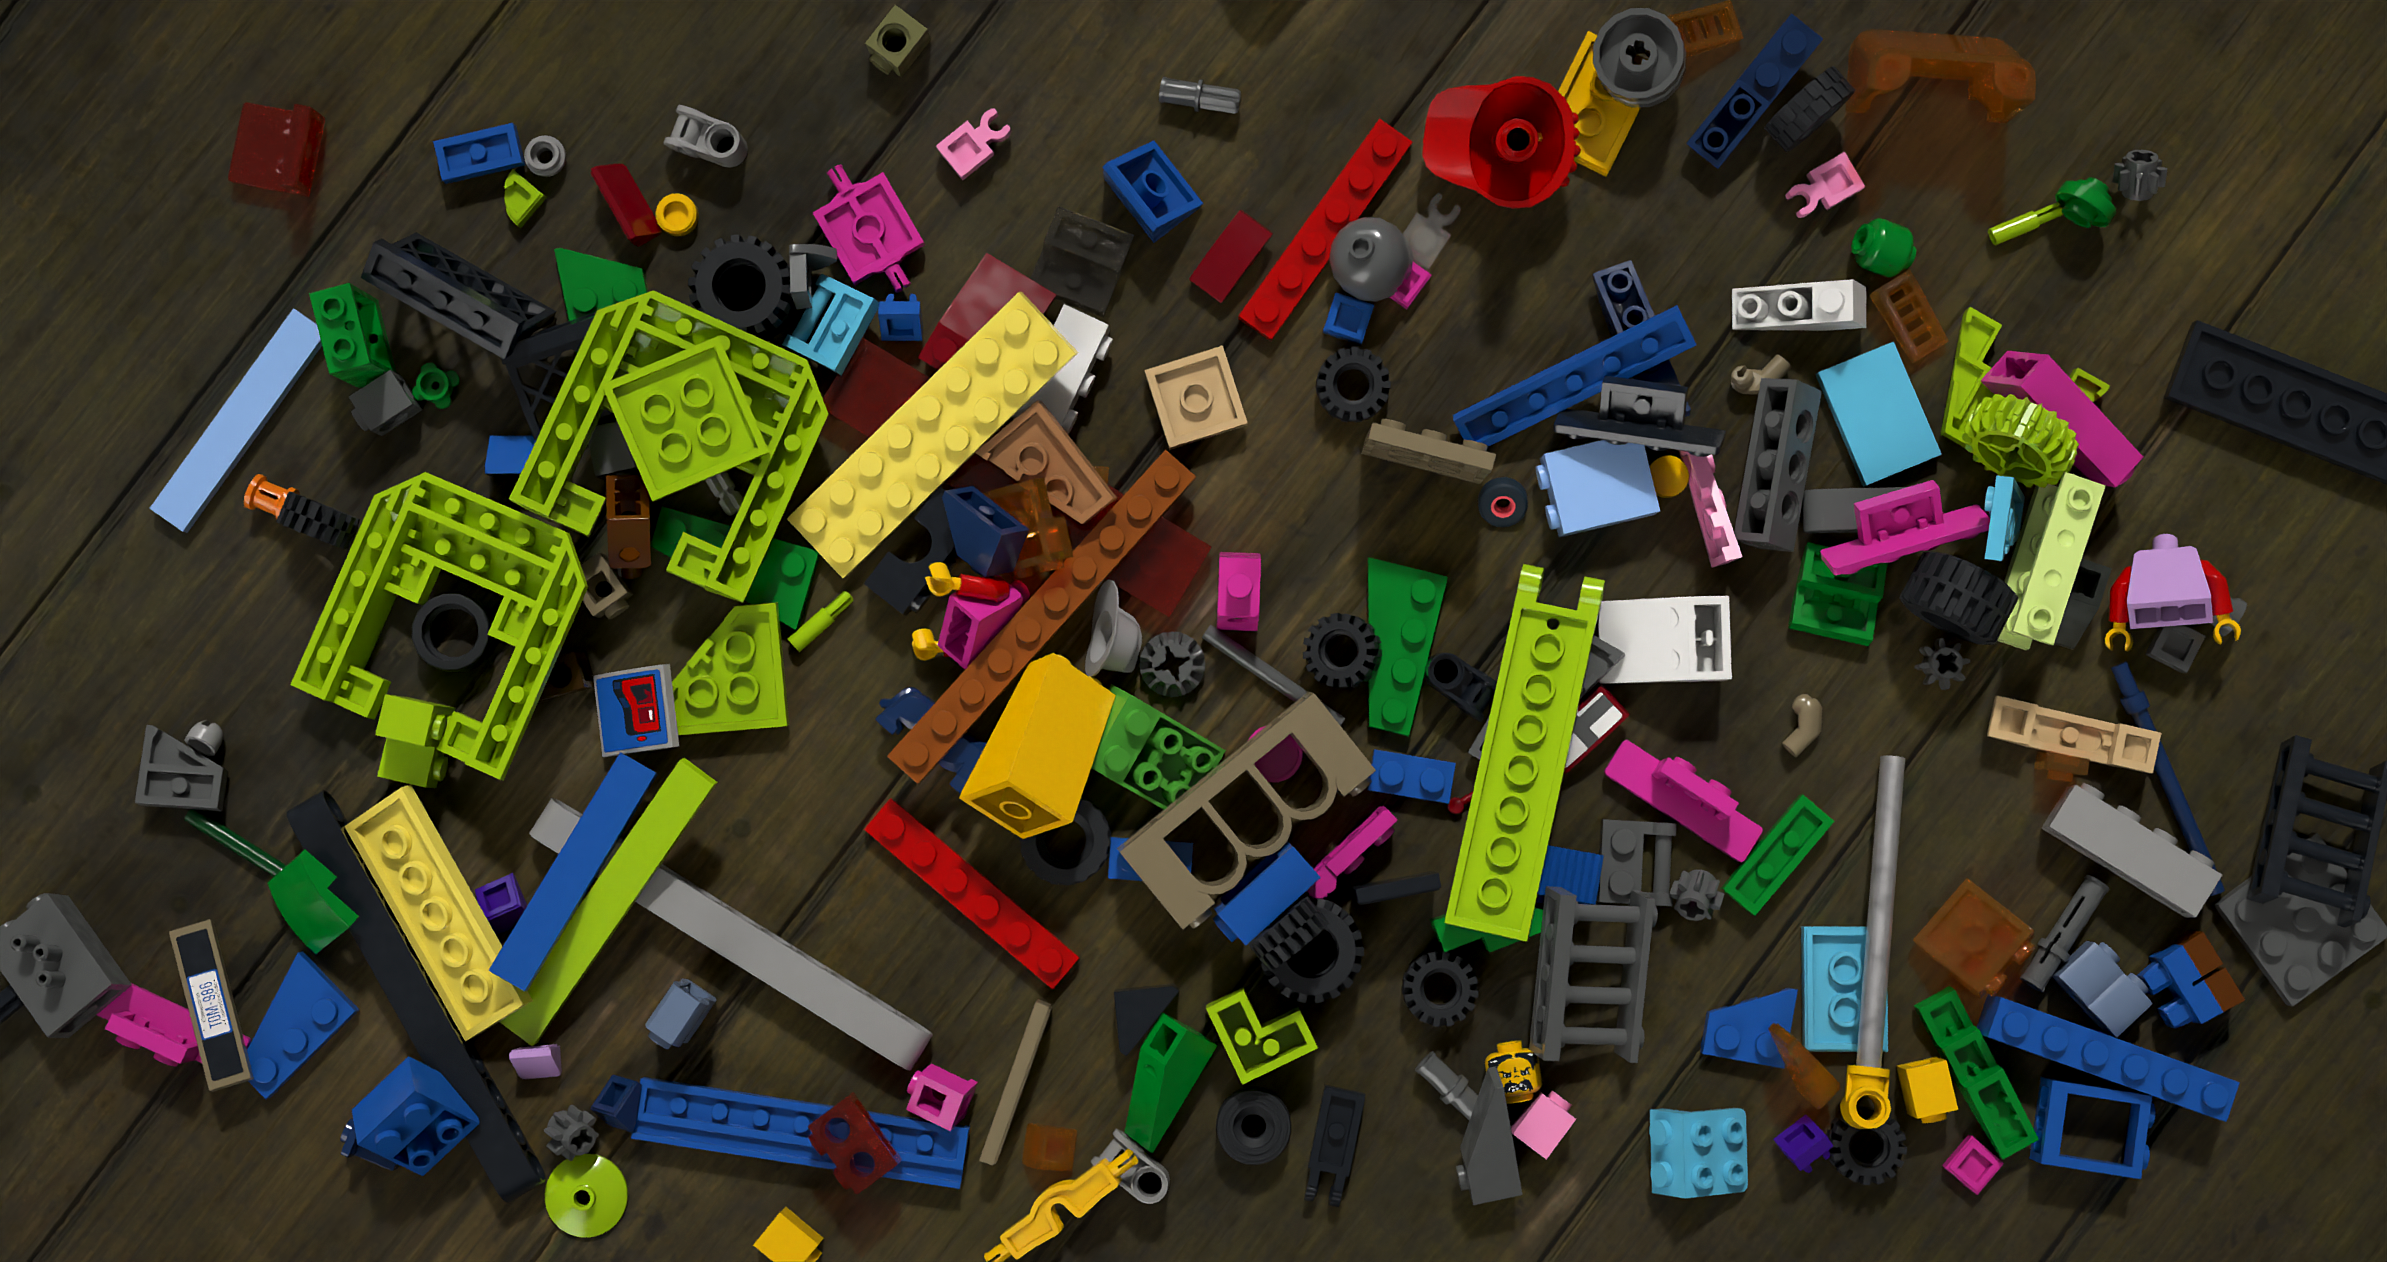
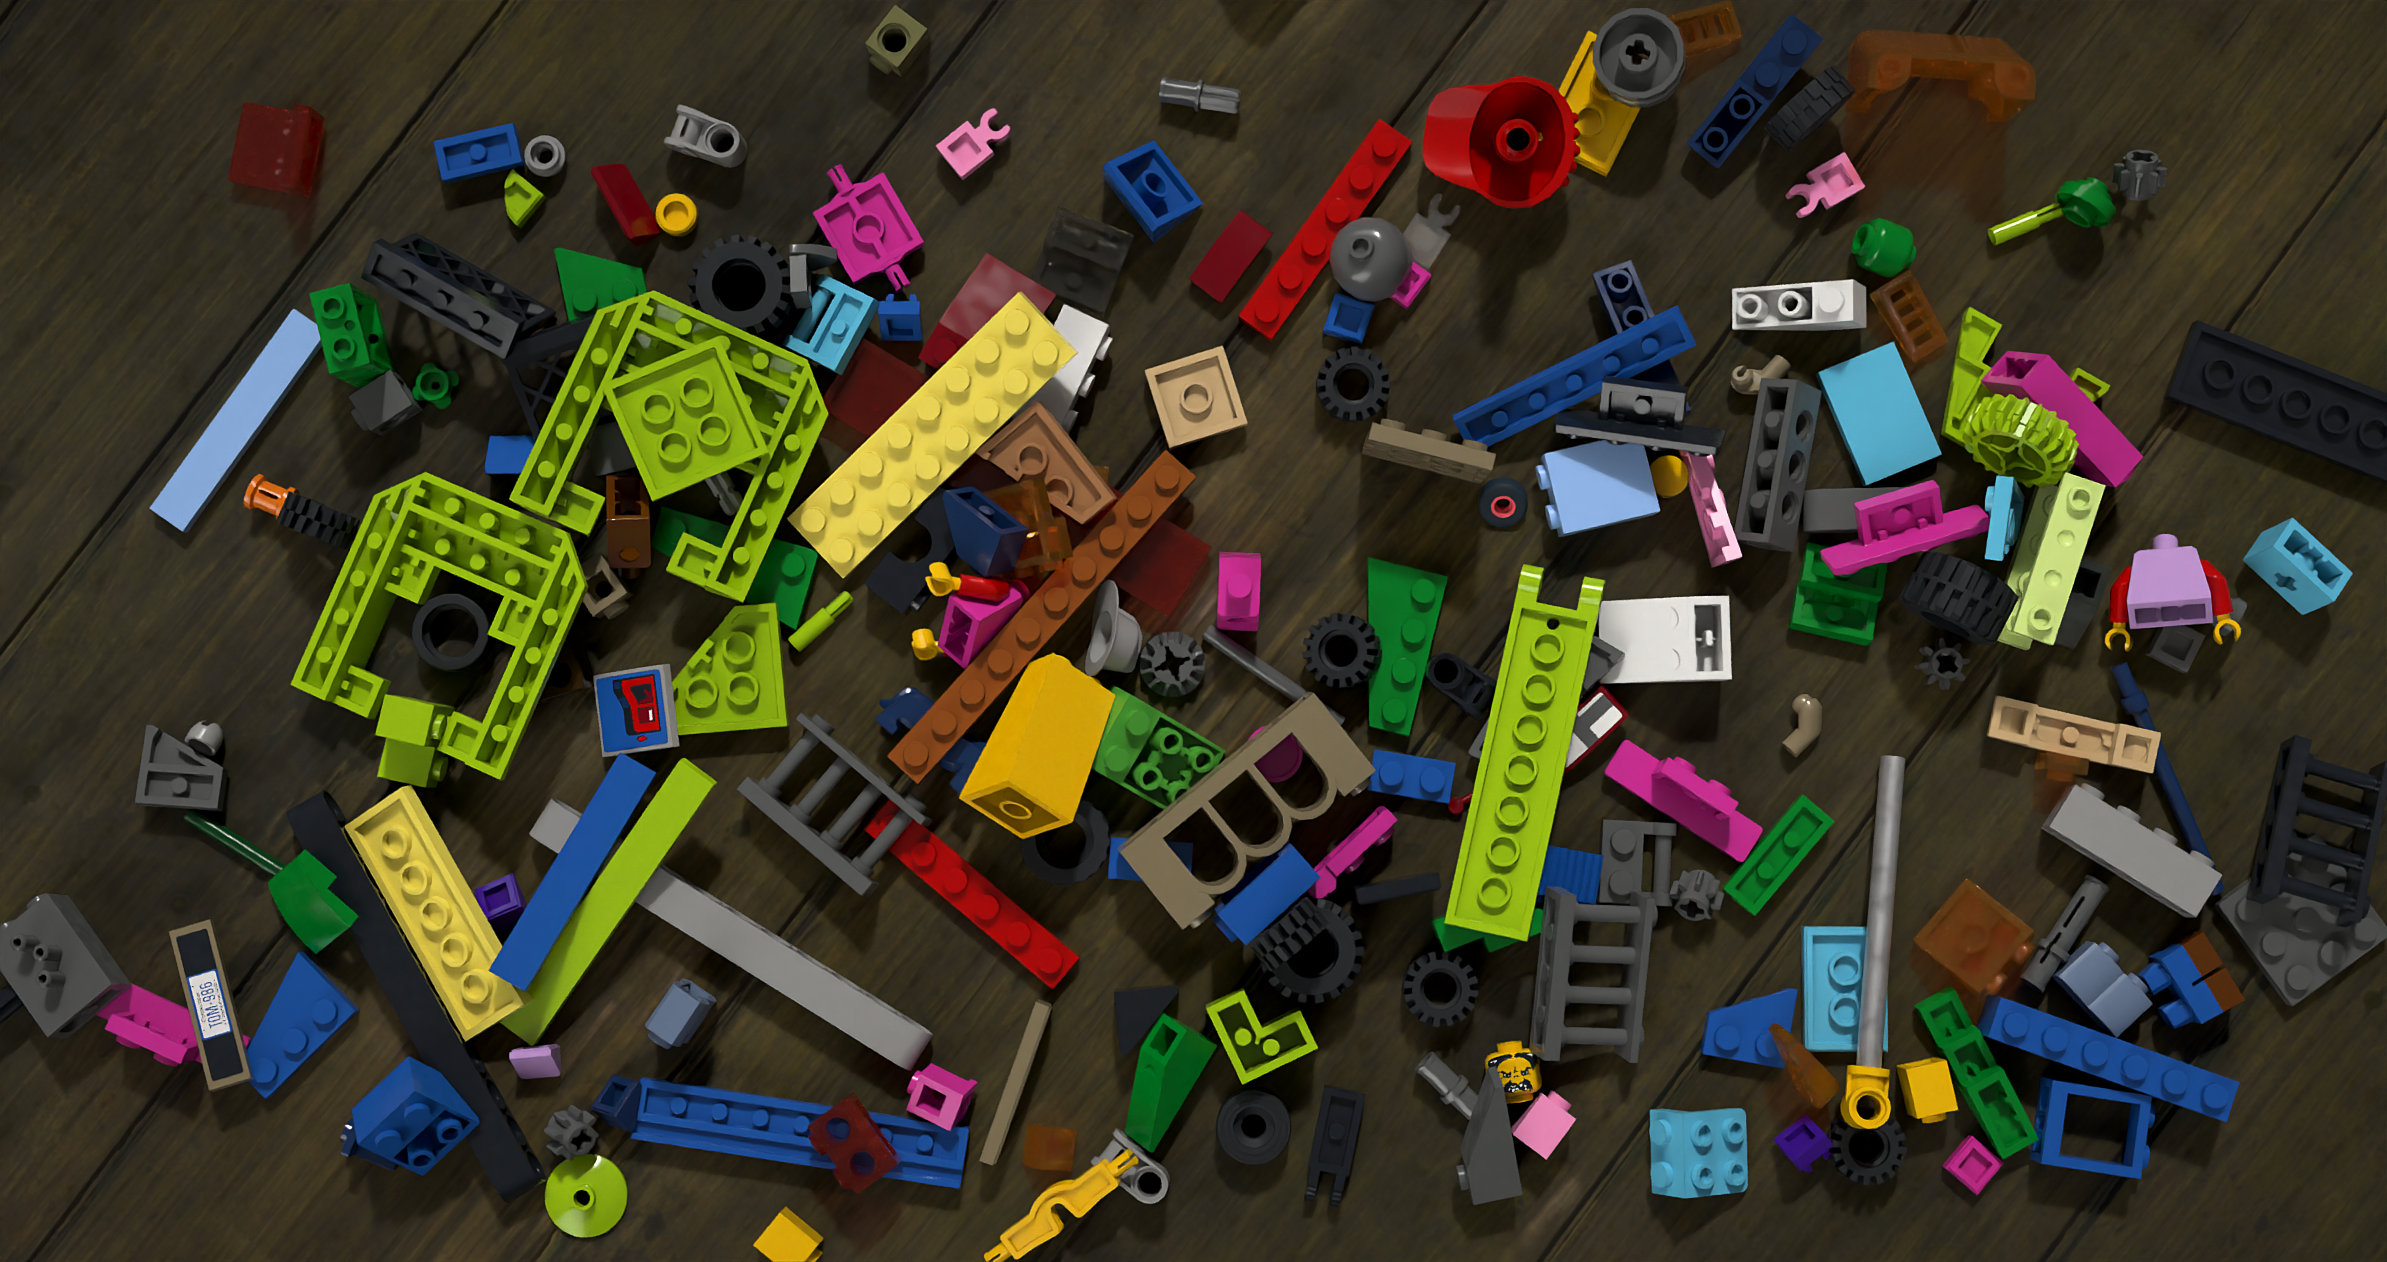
none -> dark grey fence [737,713,933,897]
none -> medium azure brick [2243,518,2353,615]

